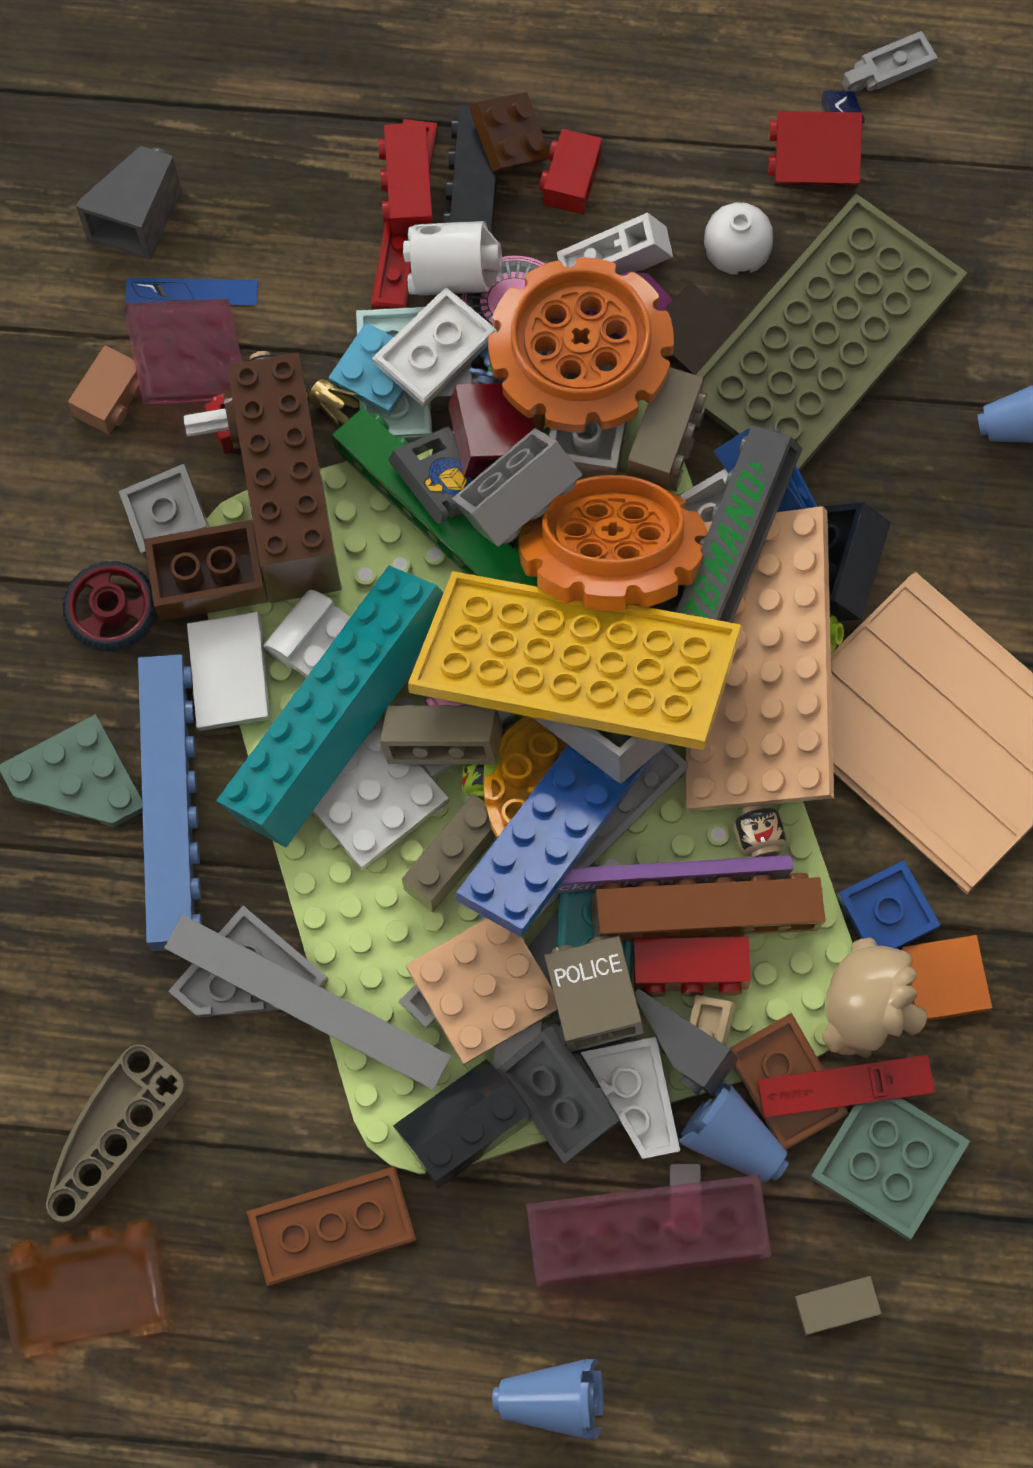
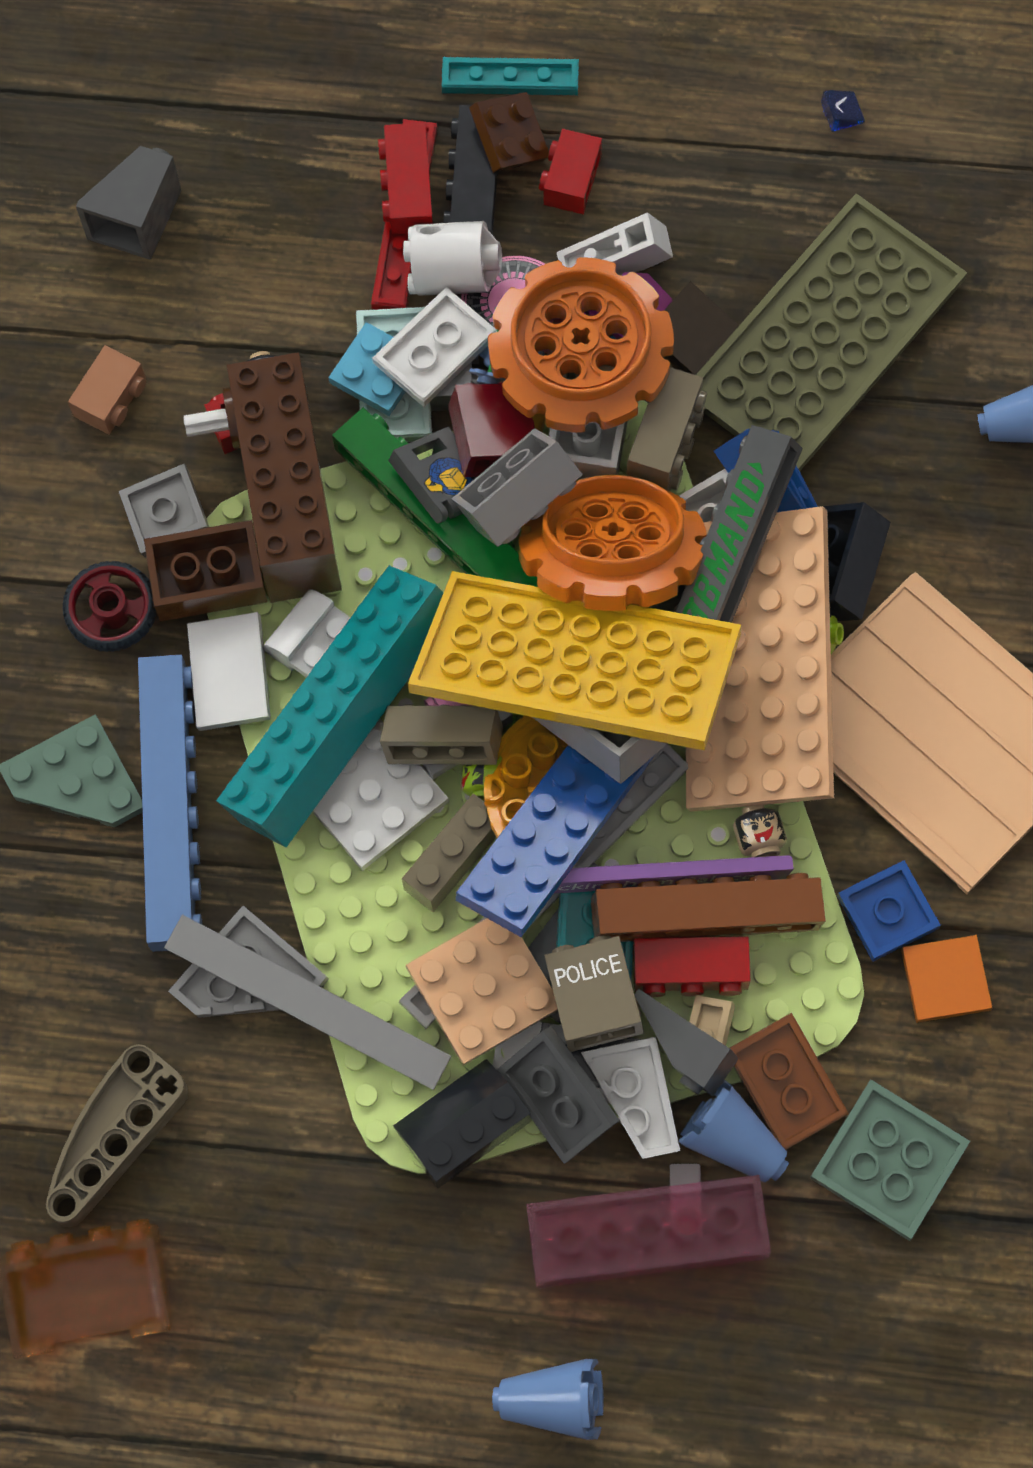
clear pink plate [124,299,242,404] -> none
blue sticker [125,278,258,305] -> none
dark orange tile [246,1166,417,1288] -> none
pearl gold piece [308,379,360,425] -> none
white cylinder [704,202,773,275] -> none
red piece [757,1055,935,1119] -> none
red brick [768,111,862,187] -> none
dark tan tile [794,1276,882,1336] -> none
tan piece [822,938,927,1058] -> none
light grey hinge [842,31,938,95] -> none
none -> teal tile [442,57,579,95]

